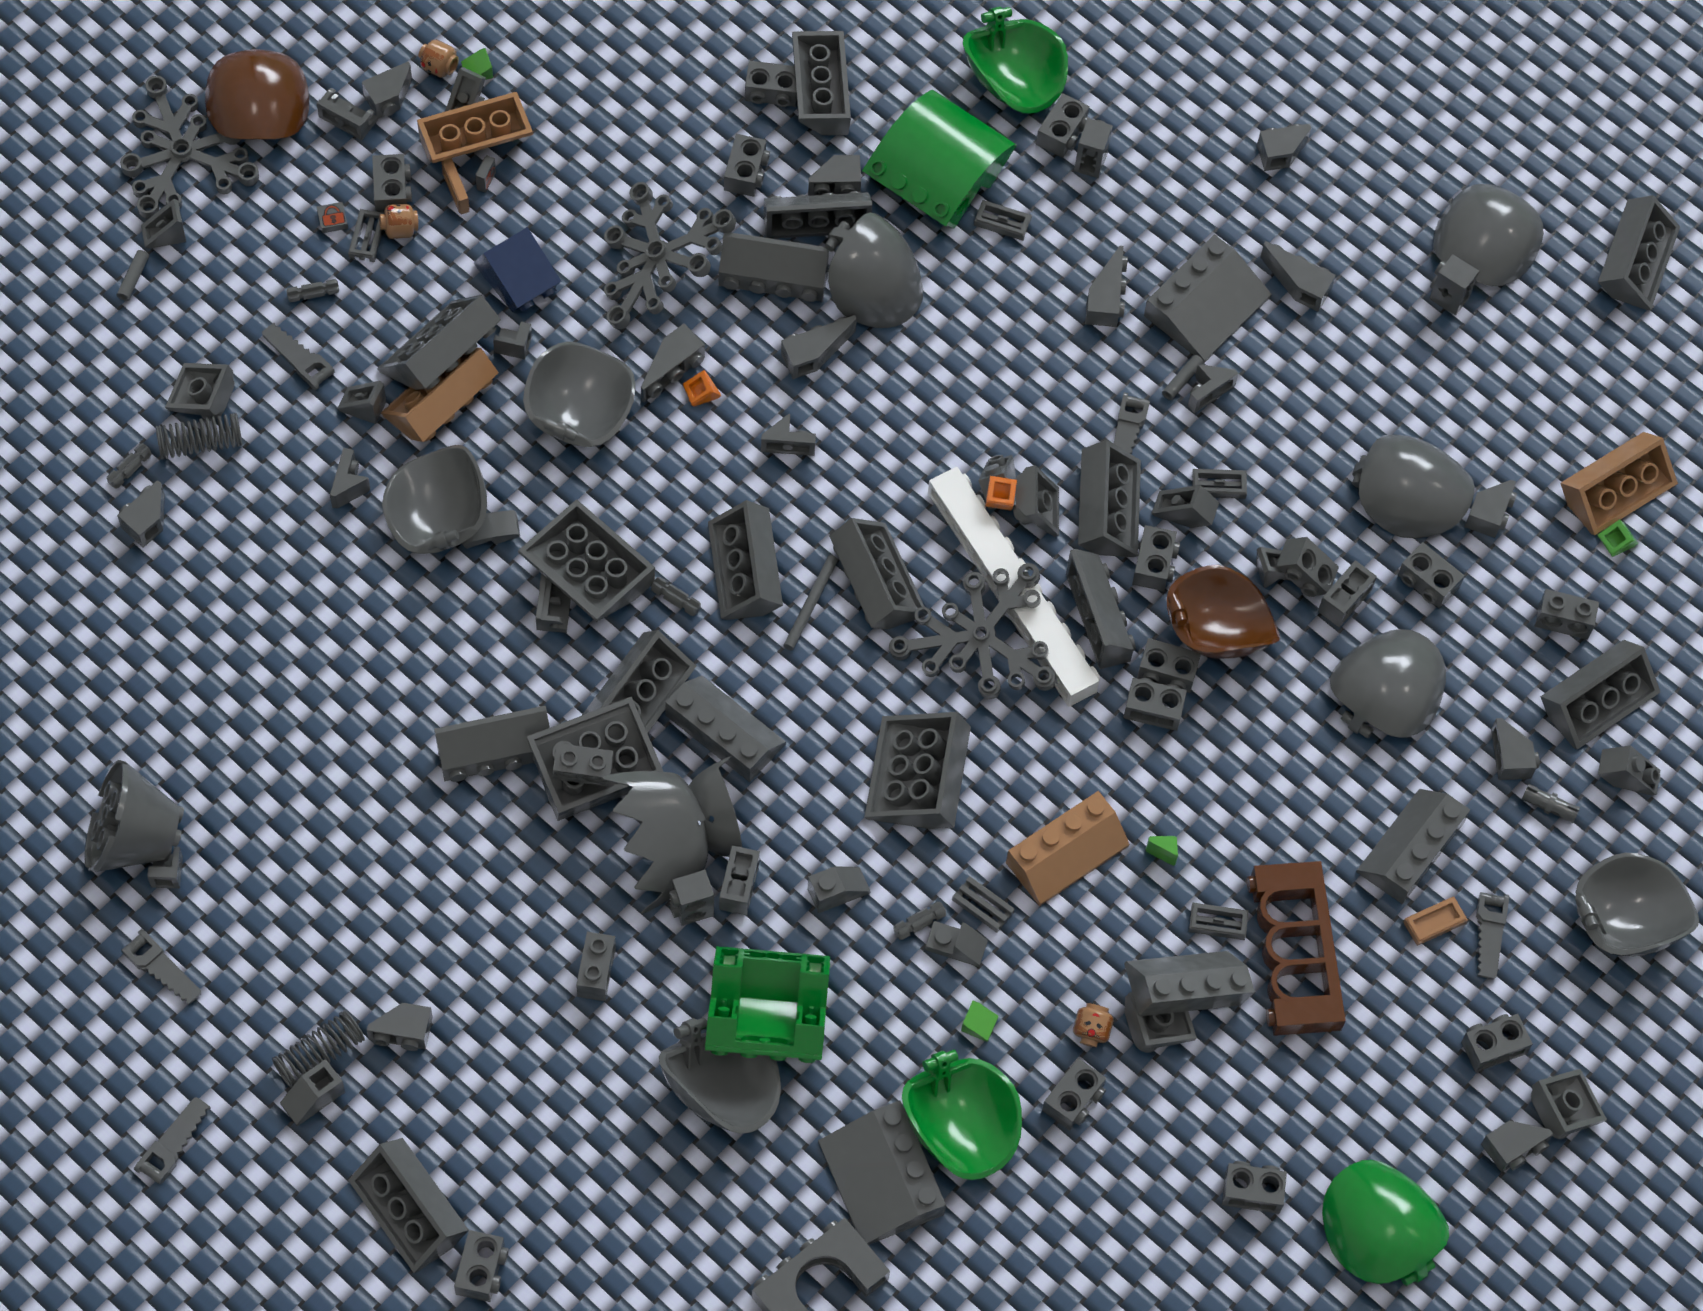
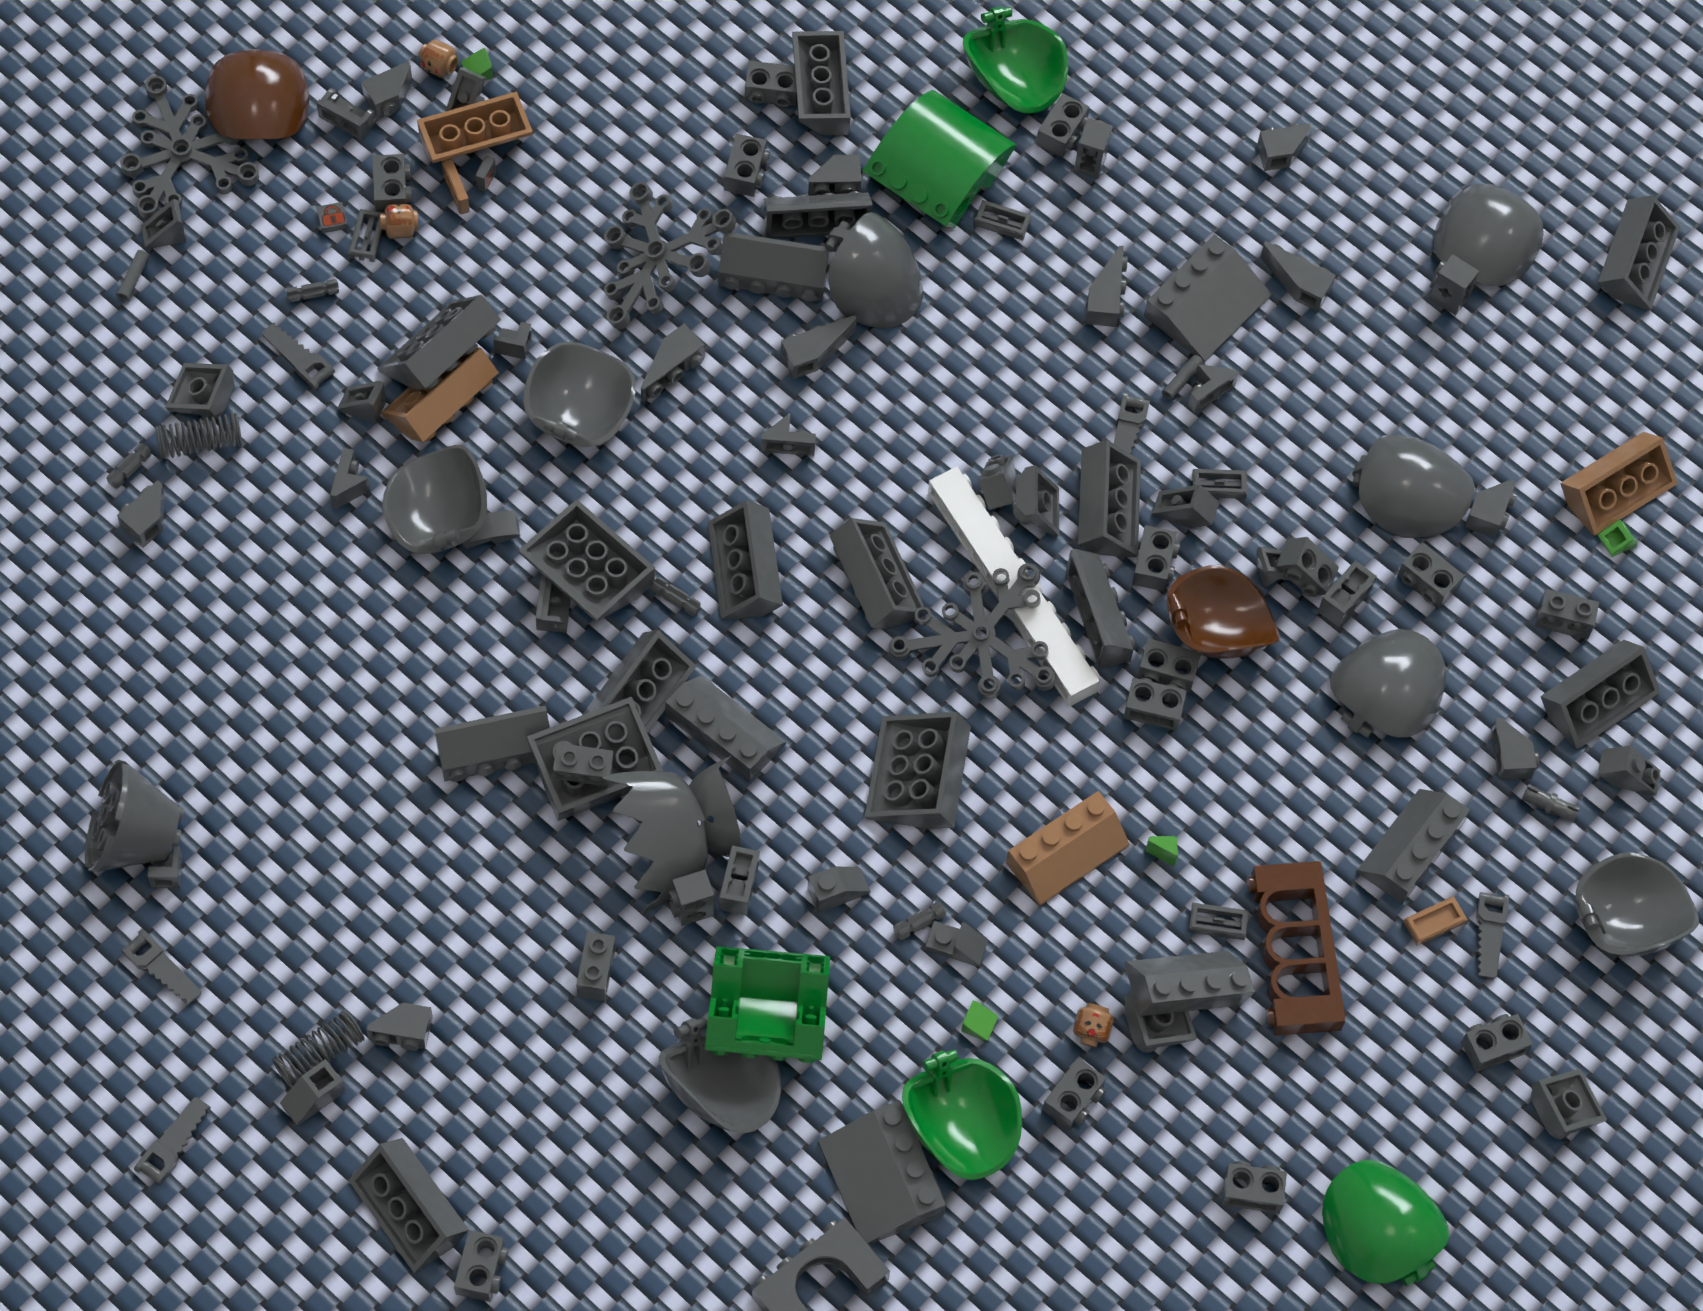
dark blue slope [474,227,561,312] -> none
orange slope [683,370,721,407] -> none
dark grey bar [783,555,838,651] -> none
dark grey tile [952,876,1015,933] -> none
orange slope [985,476,1017,510] -> none
dark grey slope [1481,1121,1553,1173] -> none

